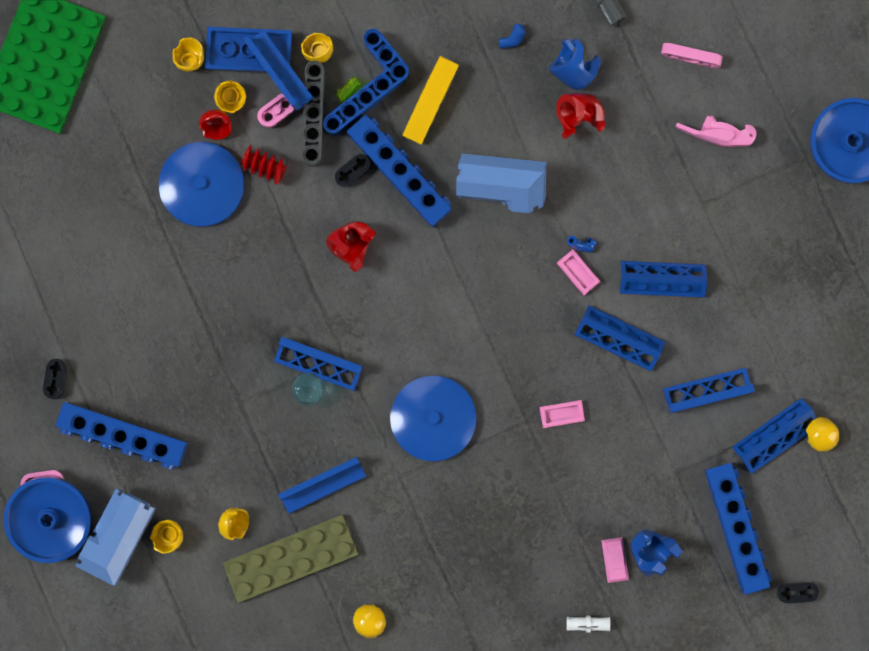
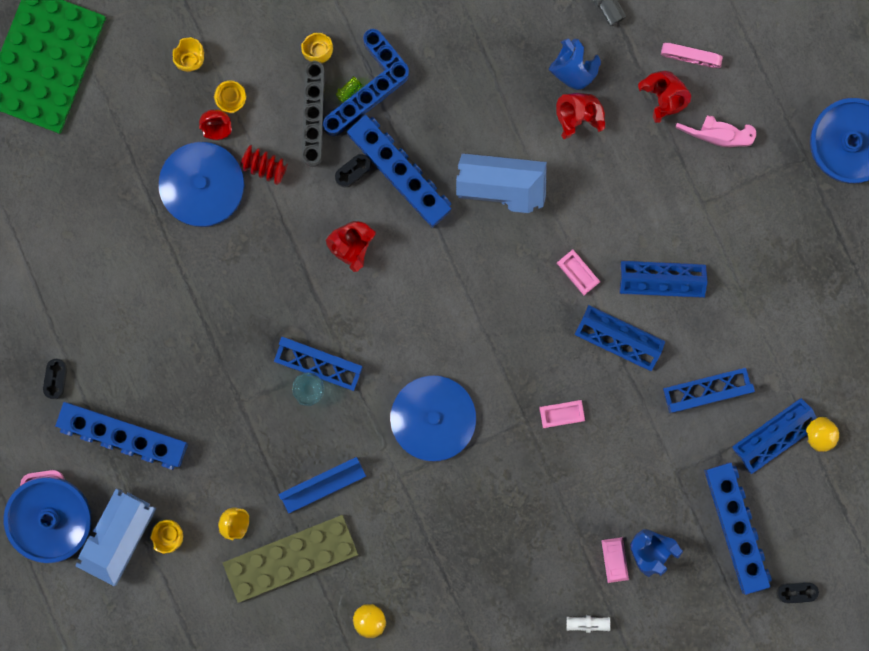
blue plate [205,27,292,73] -> none
blue fence [243,30,314,111] -> none
bright pink plate [258,94,295,128] -> none
yellow slope [402,56,459,144] -> none
blue arm [498,24,526,49] -> none
blue arm [567,236,597,253] -> none
none -> red piece [638,71,691,123]

